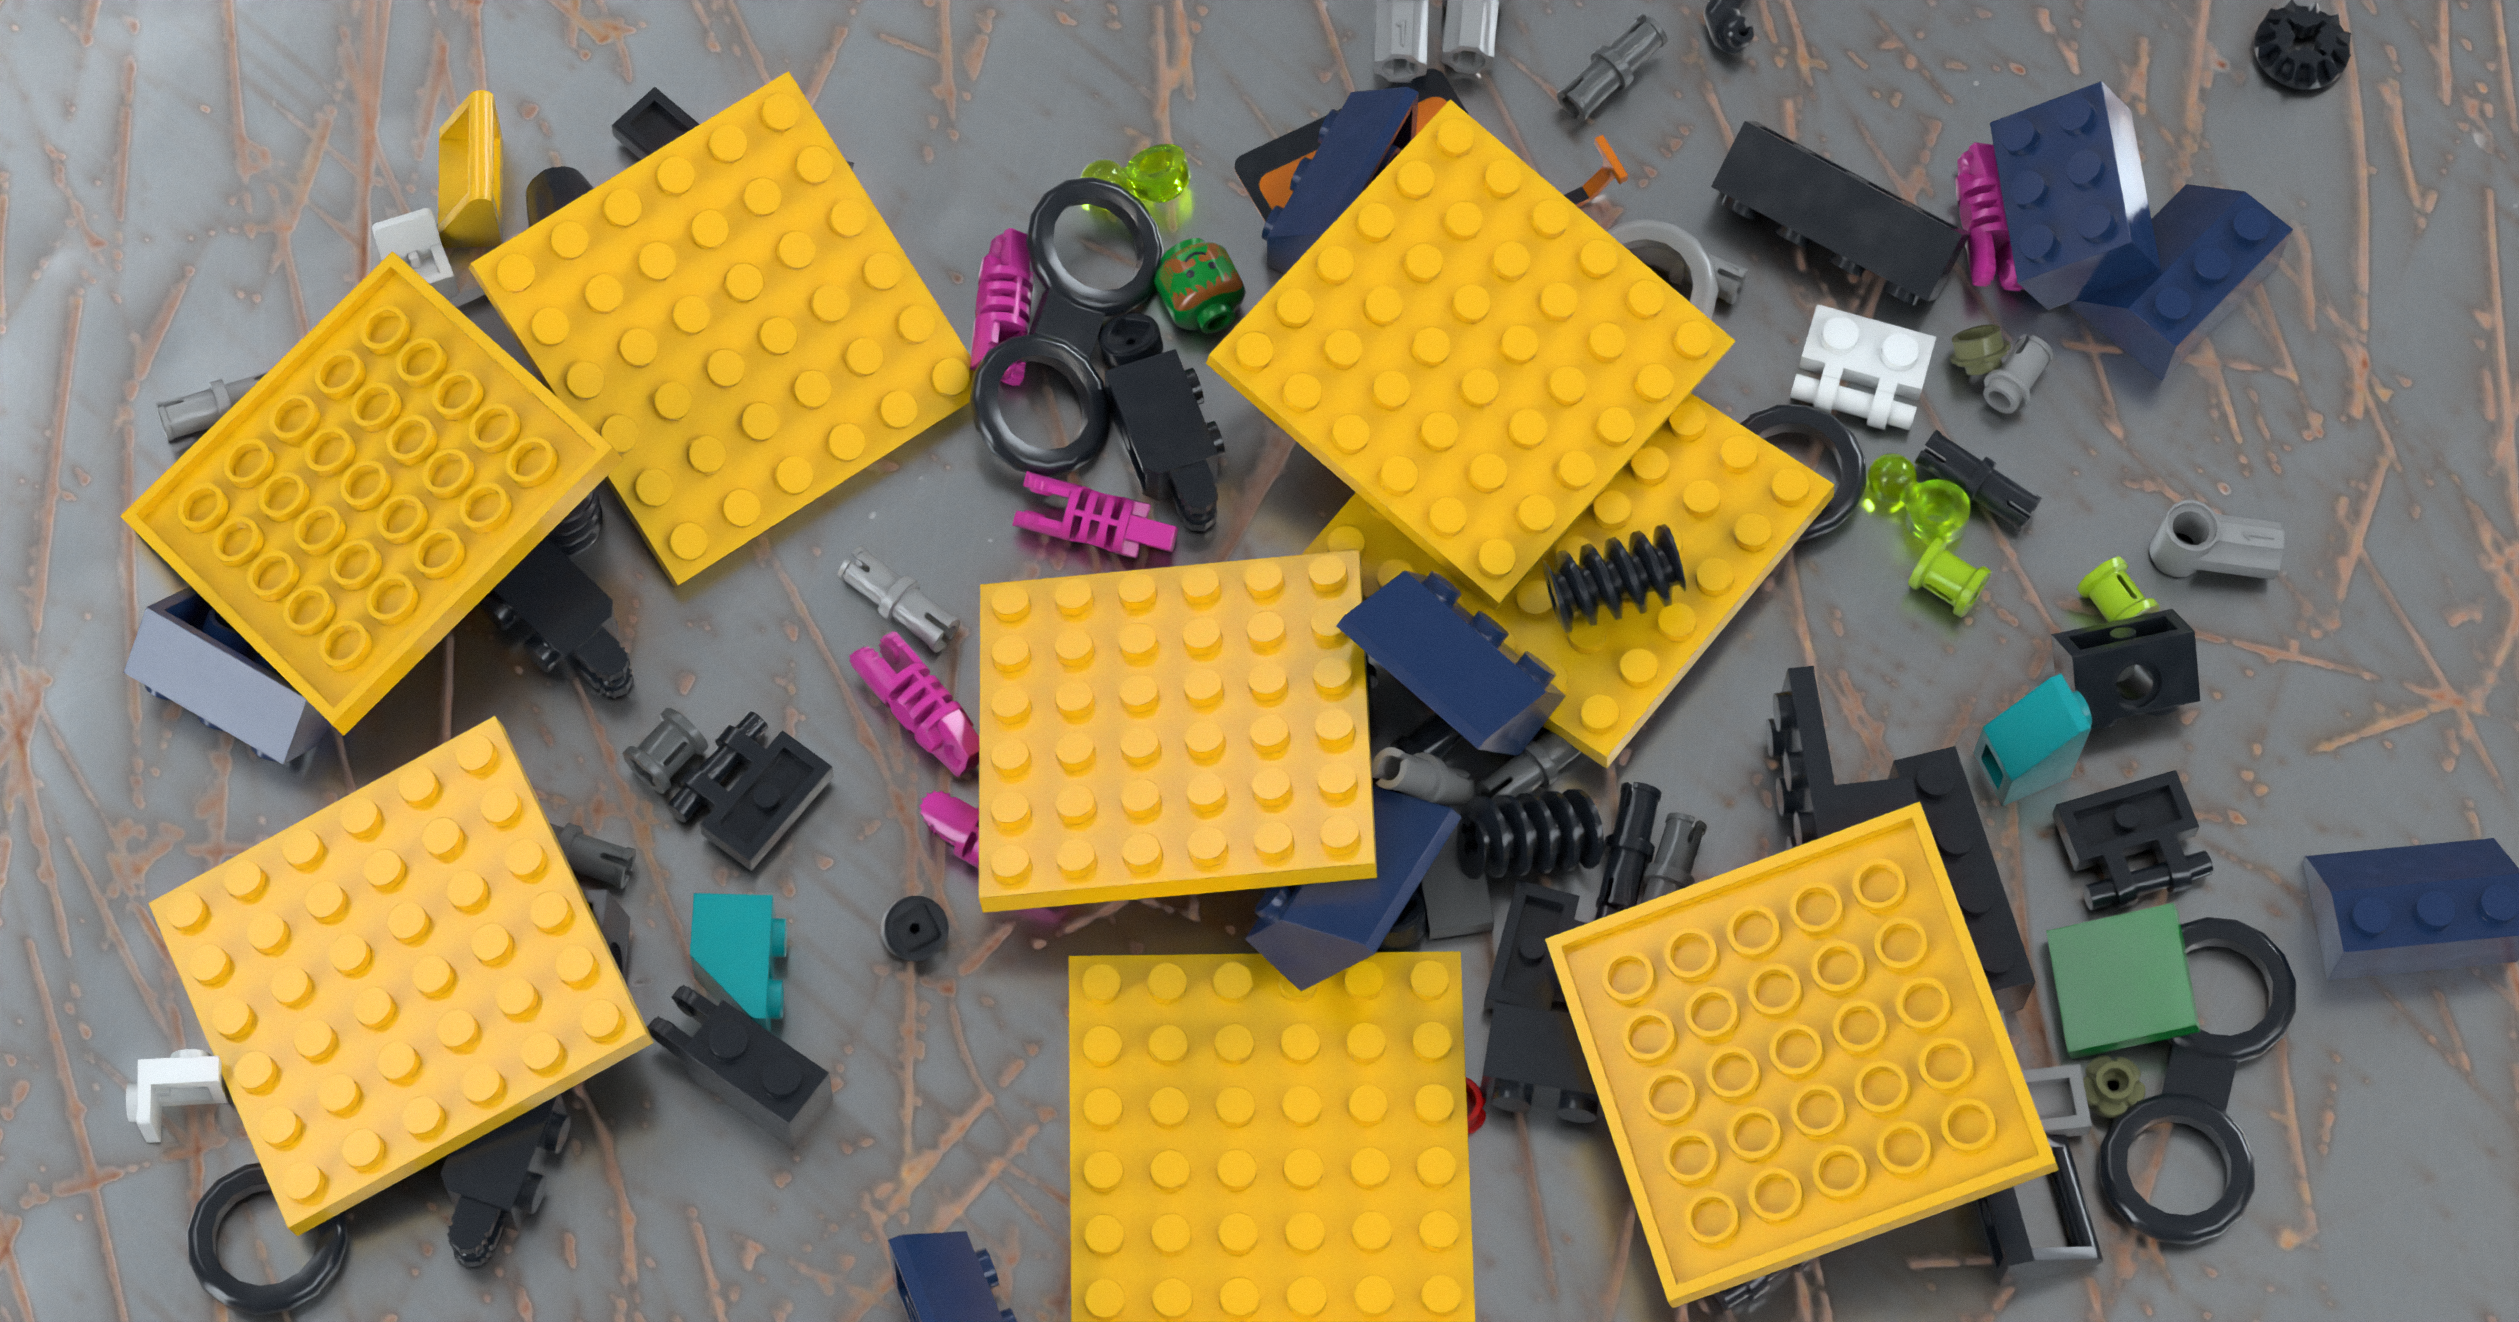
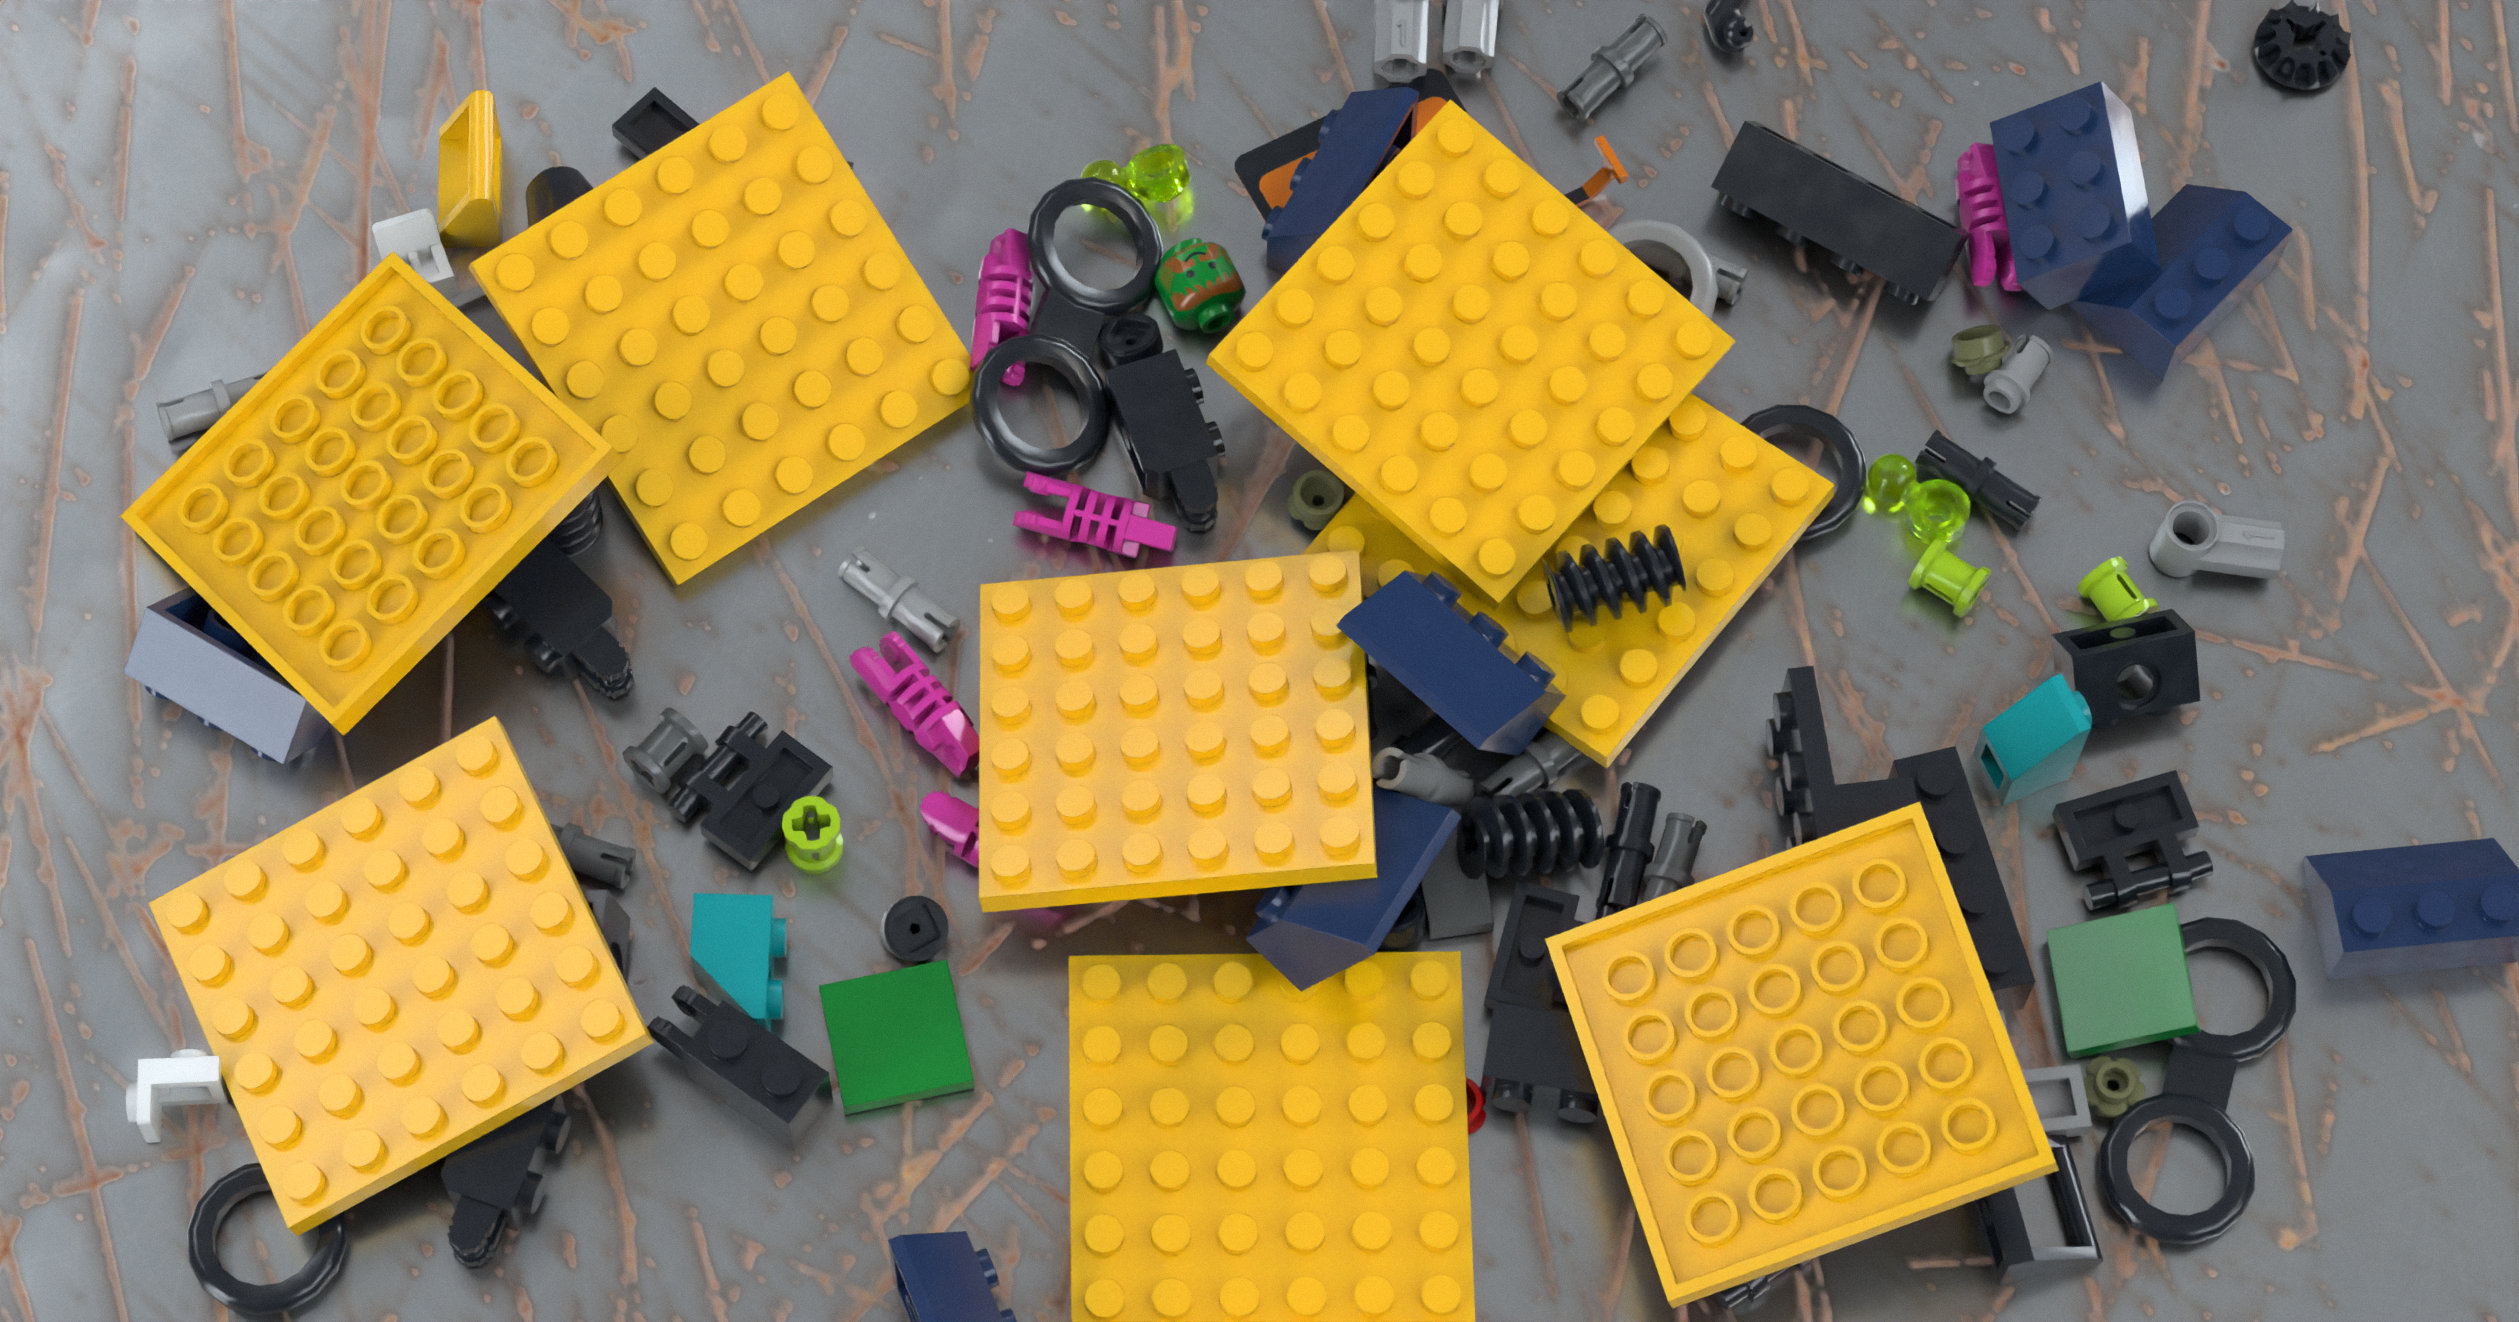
white plate [1790,304,1936,431] -> none
none -> lime bush [782,796,844,874]
none -> green tile [819,960,974,1115]
none -> olive plate [1287,470,1349,530]

